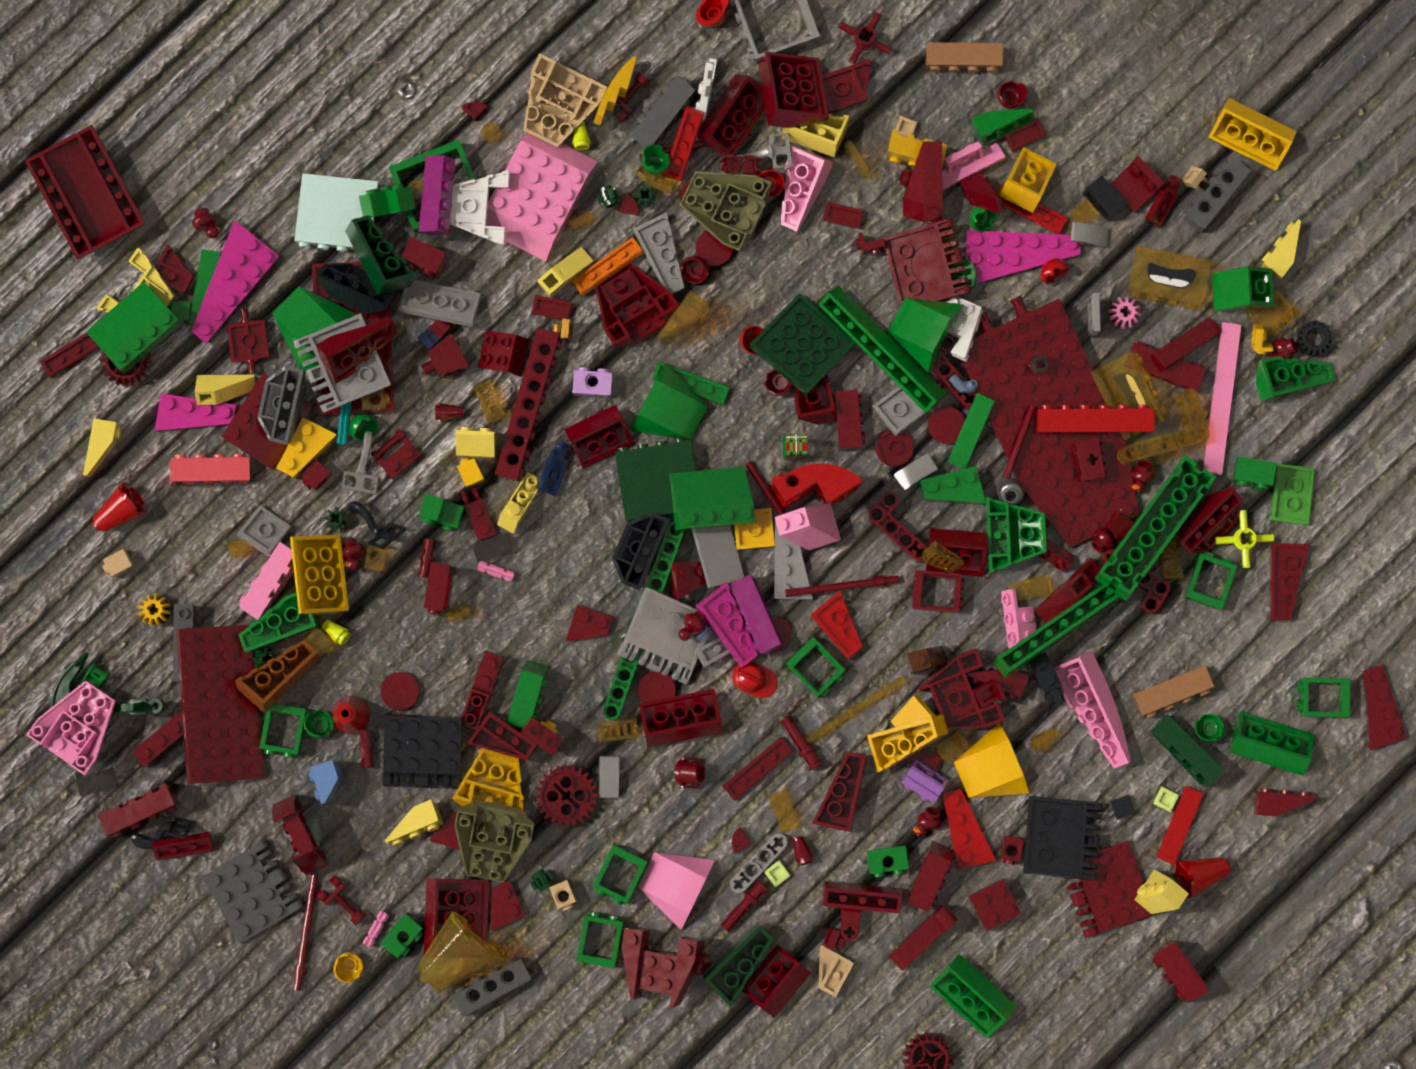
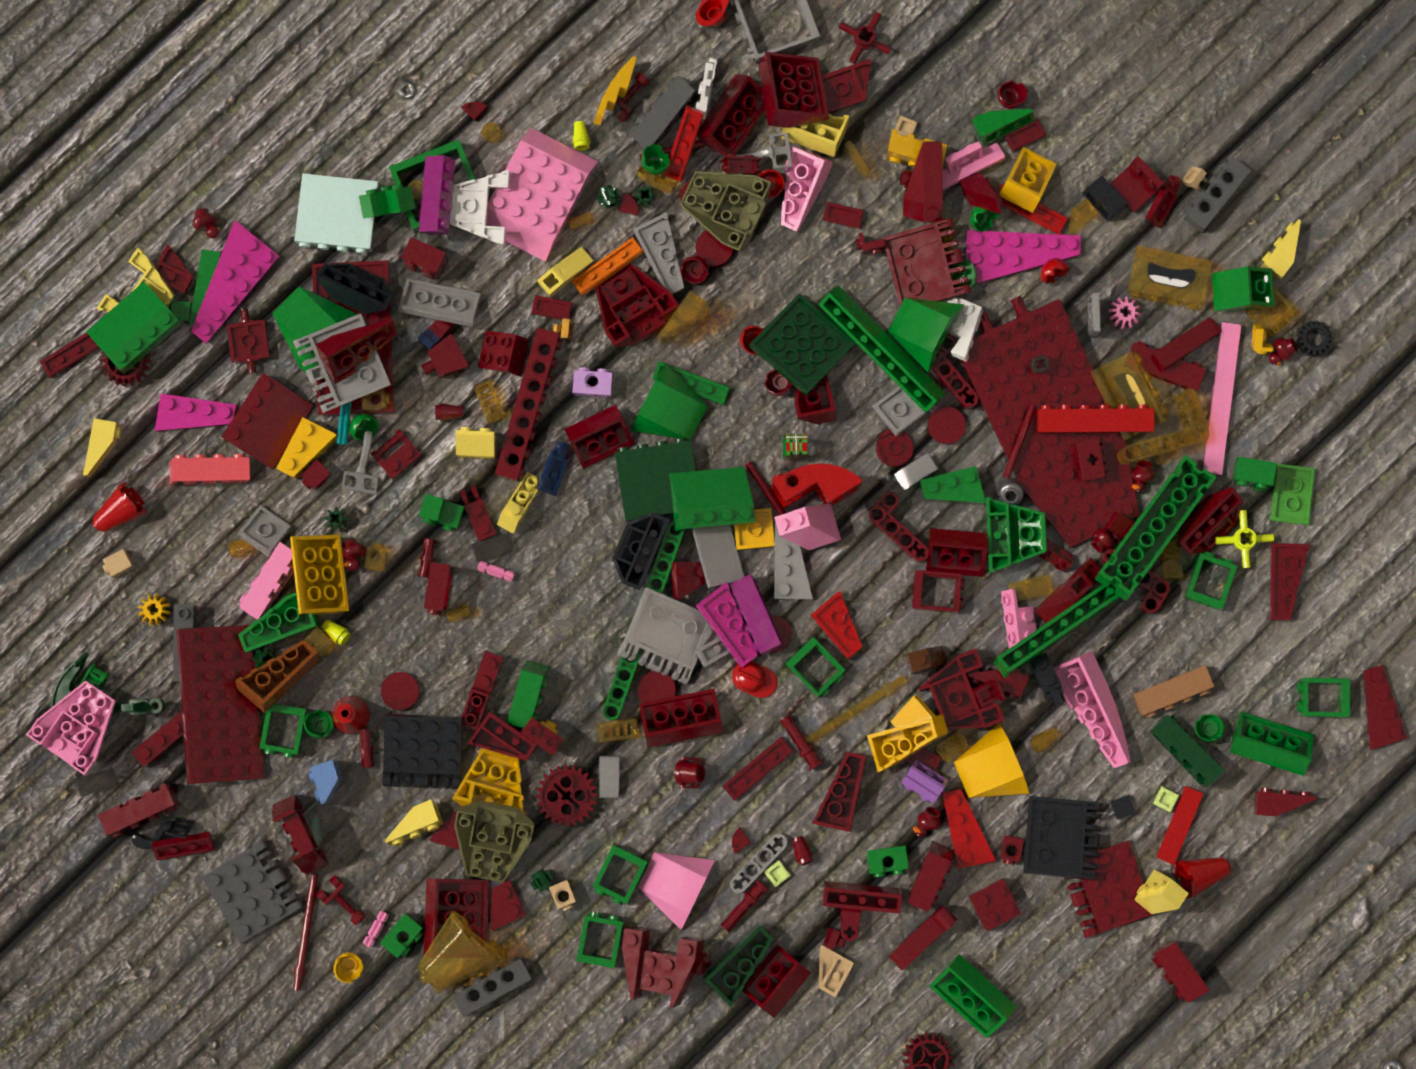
dark red slope [24,125,145,260] -> none
light yellow slope [195,375,256,405] -> none
dark grey wedge [257,366,306,445] -> none
dark green wedge [345,215,417,295] -> none
black piece [347,501,406,549] -> none
yellow brick [457,457,485,489] -> none
tan wedge [523,53,608,147] -> none
dark red wing [566,605,614,641] -> none
dark red animal [678,611,707,641] -> none
sand blue tile [693,623,711,642] -> none
clear yellow tile [768,789,800,832] -> none
dark red bar [785,575,899,597] -> none
dark red brick [834,390,865,451] -> none
clear yellow slope [922,541,964,573] -> none
medium nougat brick [925,42,1003,73] -> none
green tile [948,392,995,469] -> none
sand blue arm [949,374,978,393] -> none
light grey slope [1071,222,1108,248] -> none
yellow slope [1208,97,1297,171] -> none
green wedge [1255,356,1336,402] -> none

